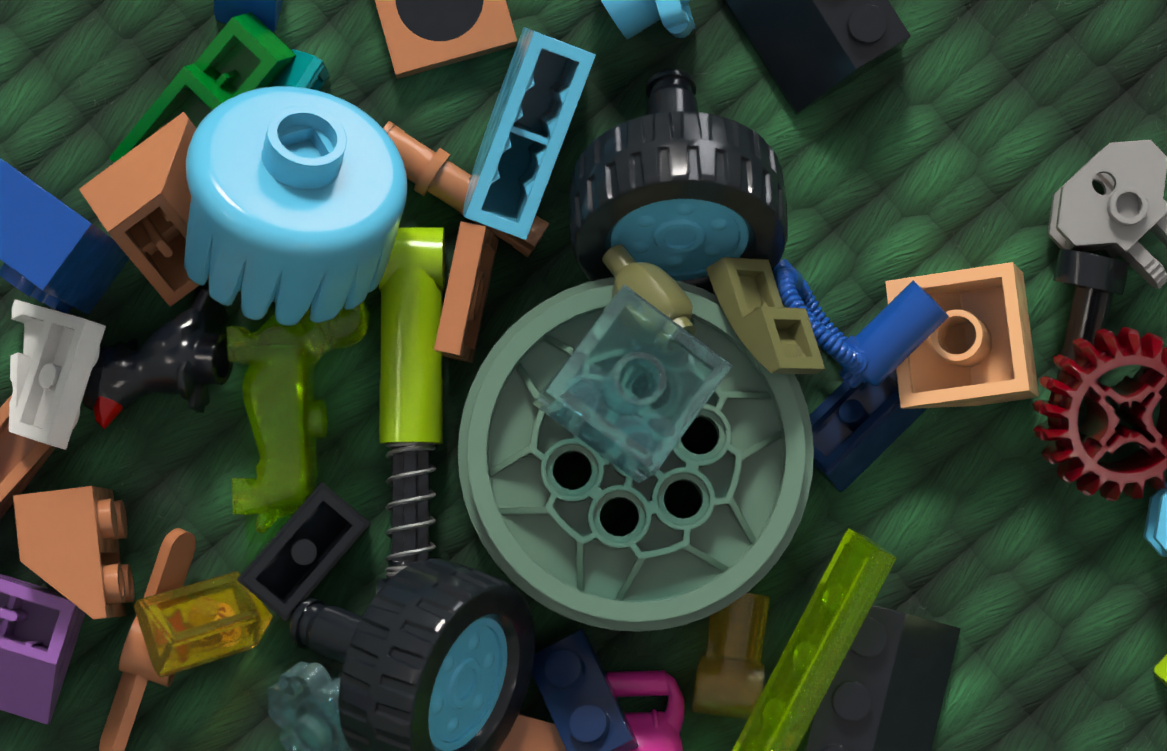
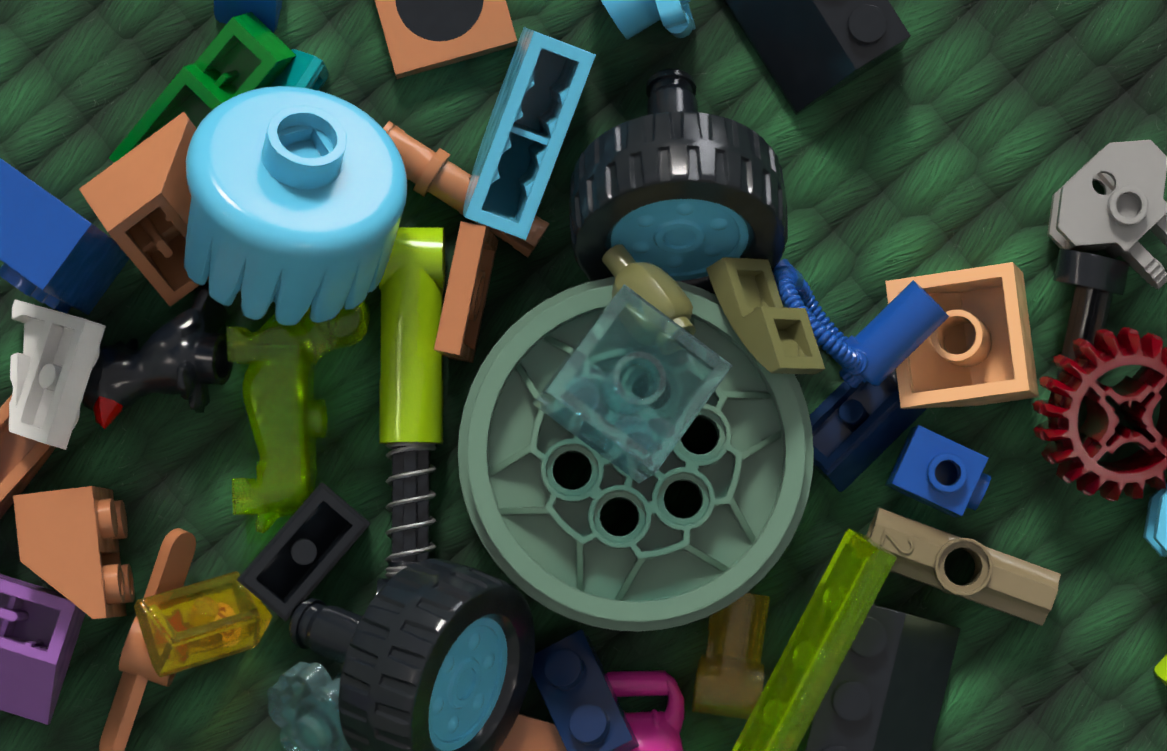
none -> dark tan piece [859,508,1061,626]
none -> blue brick [885,425,991,518]

